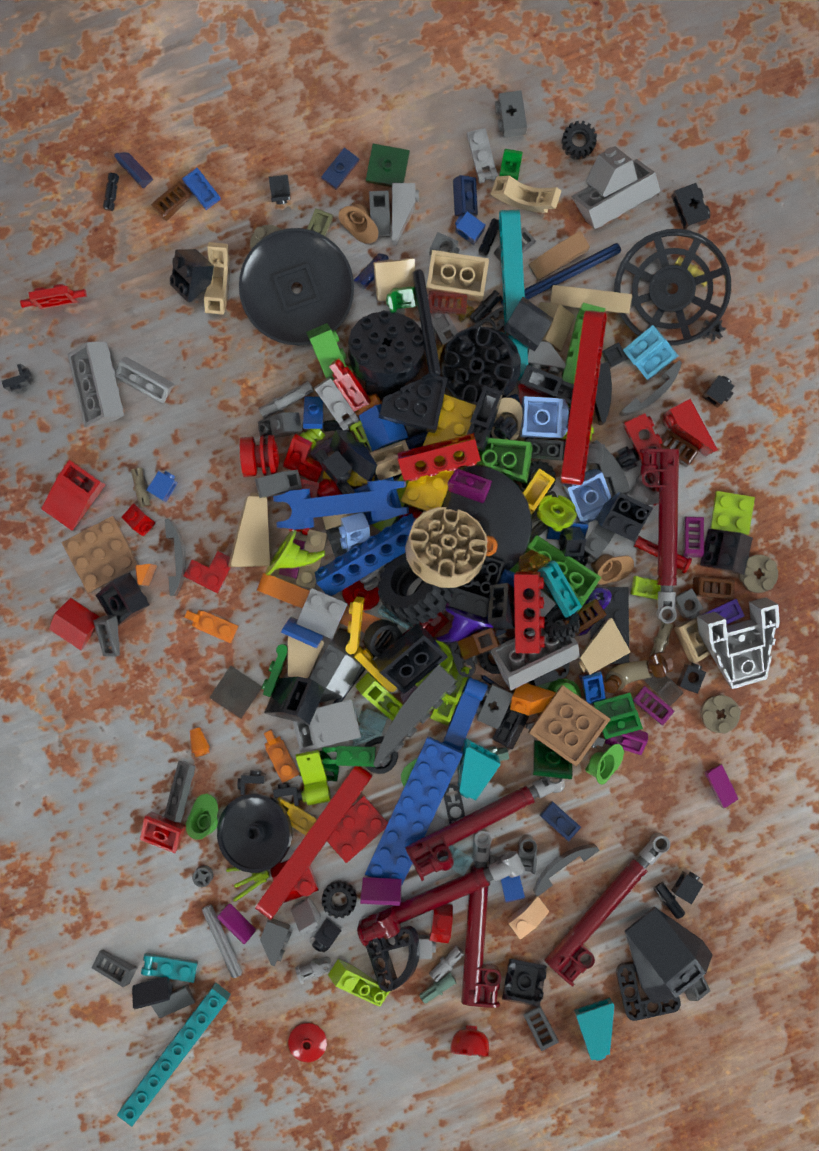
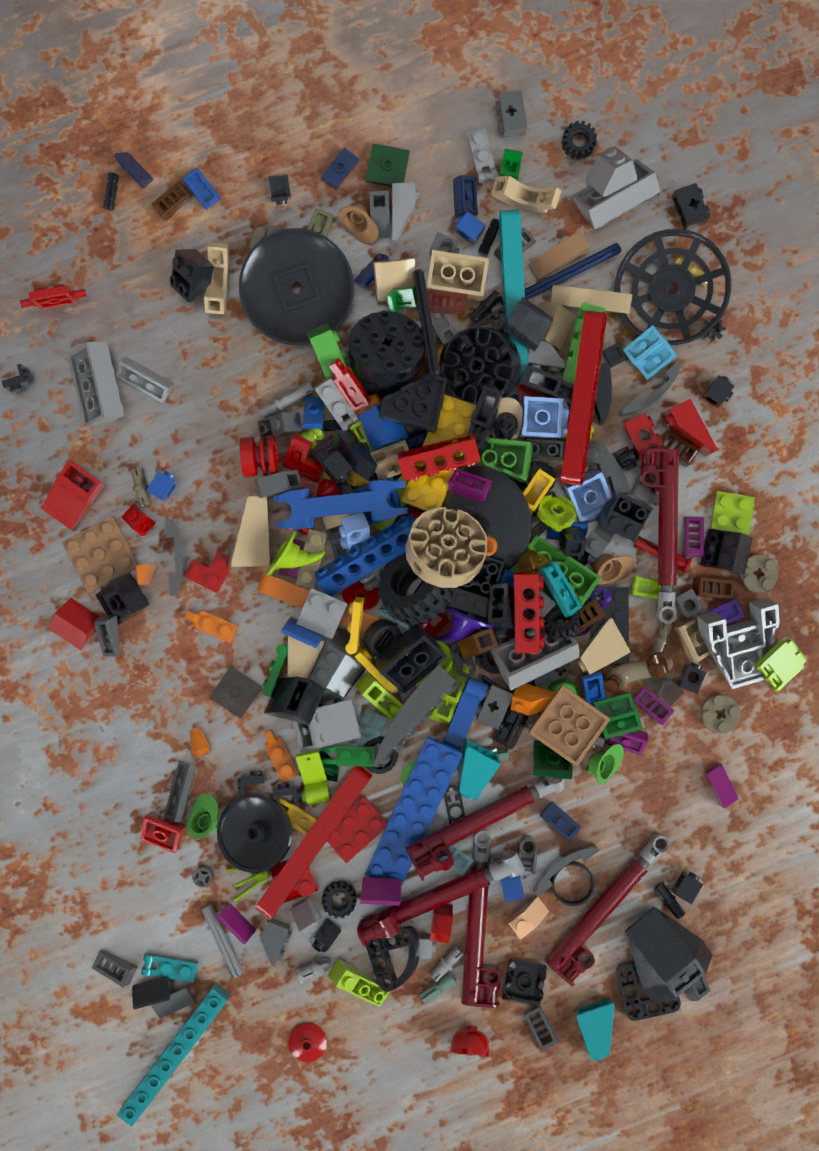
none -> black tyre [551,861,595,906]
none -> plate [755,638,807,692]

